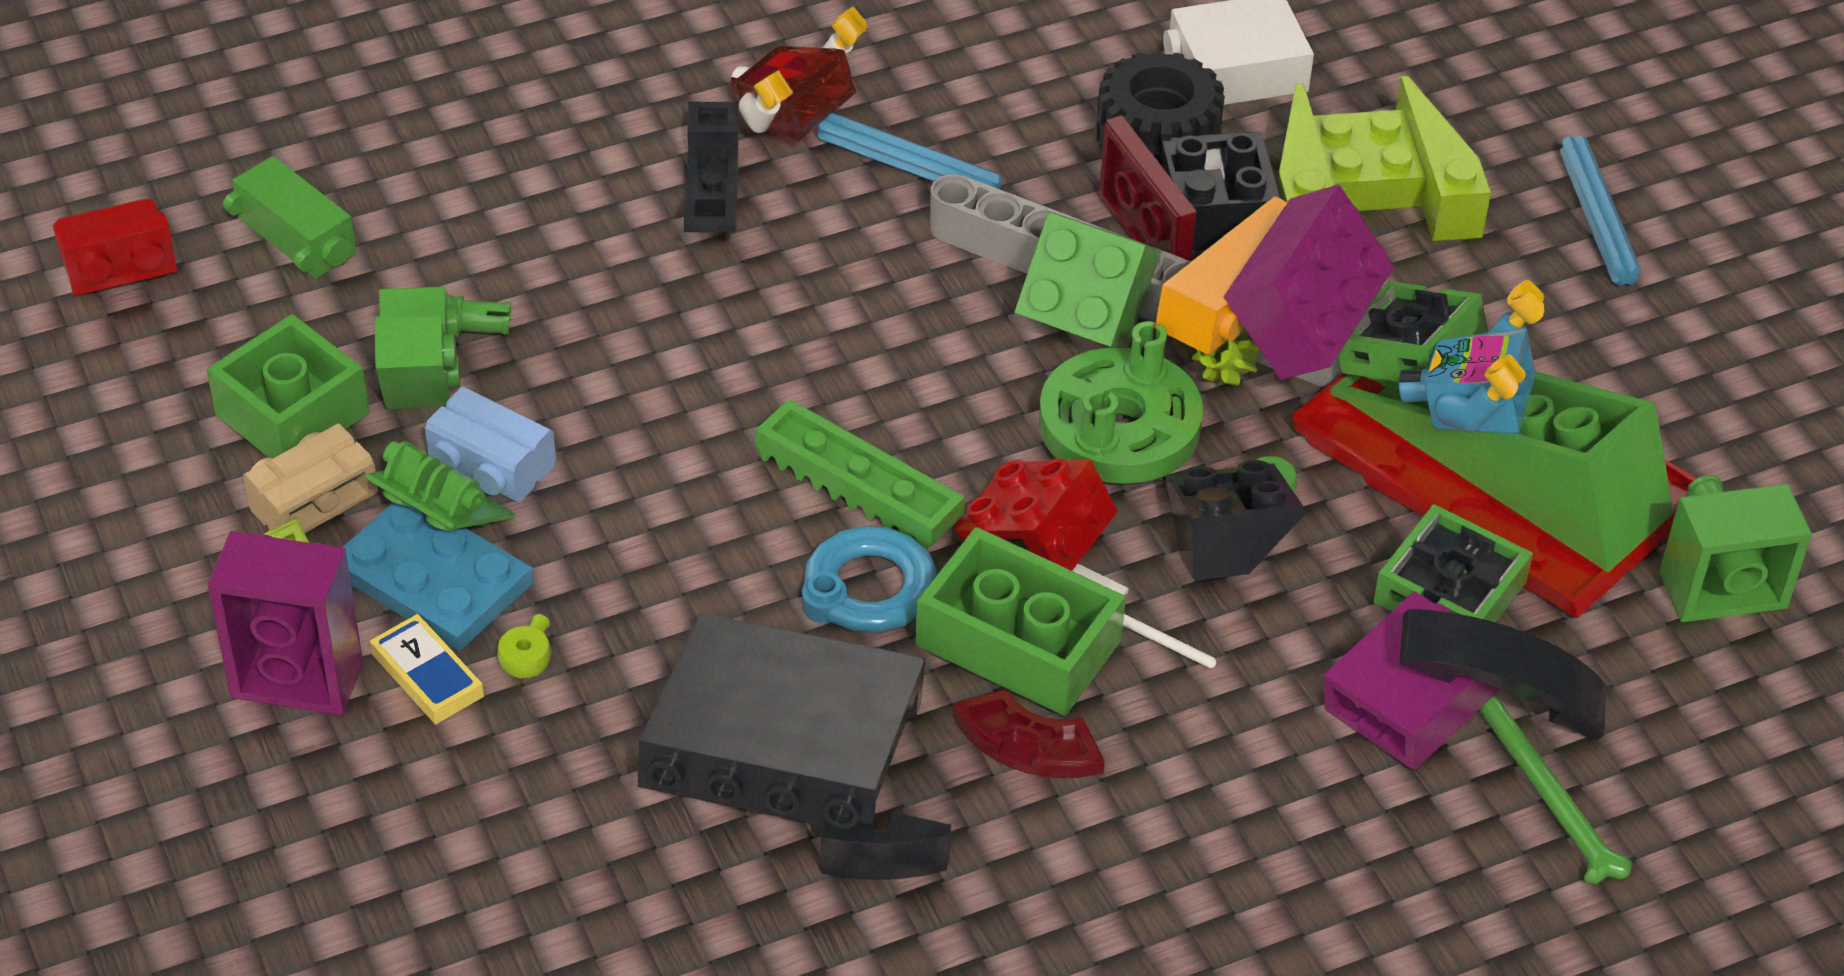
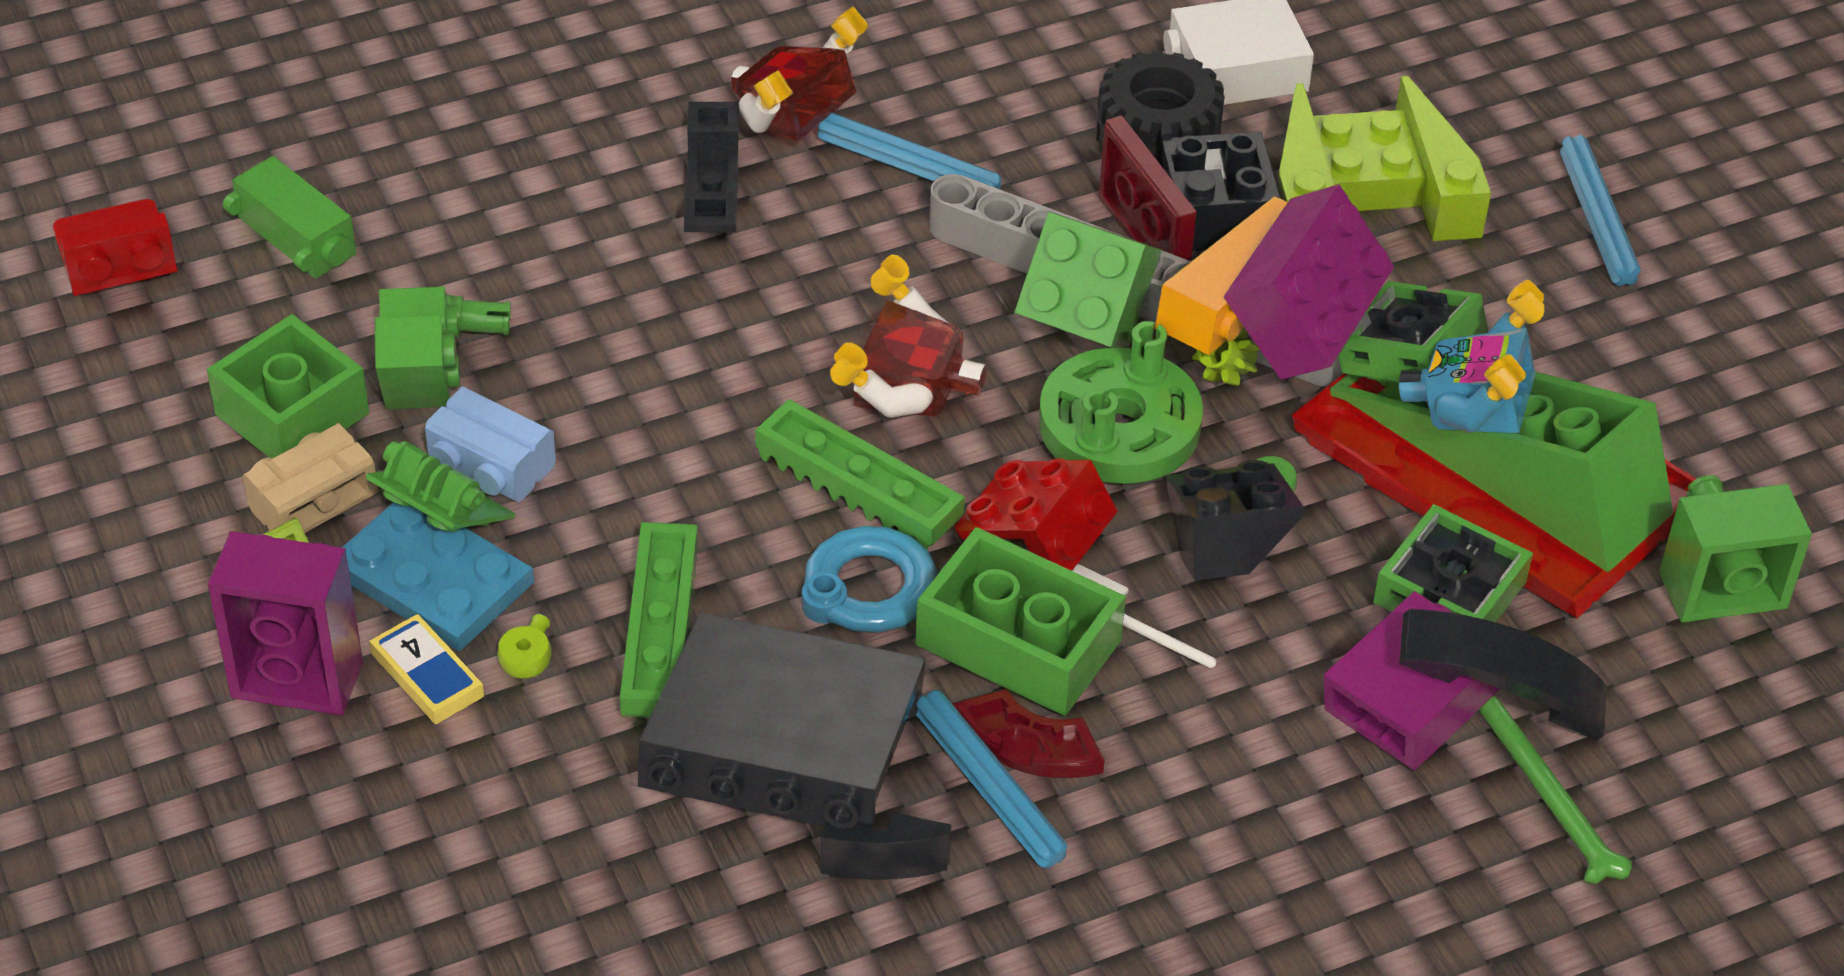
none -> bright green gear [620,522,698,718]
none -> torso [830,255,987,418]
none -> dark azure axle [916,690,1067,869]

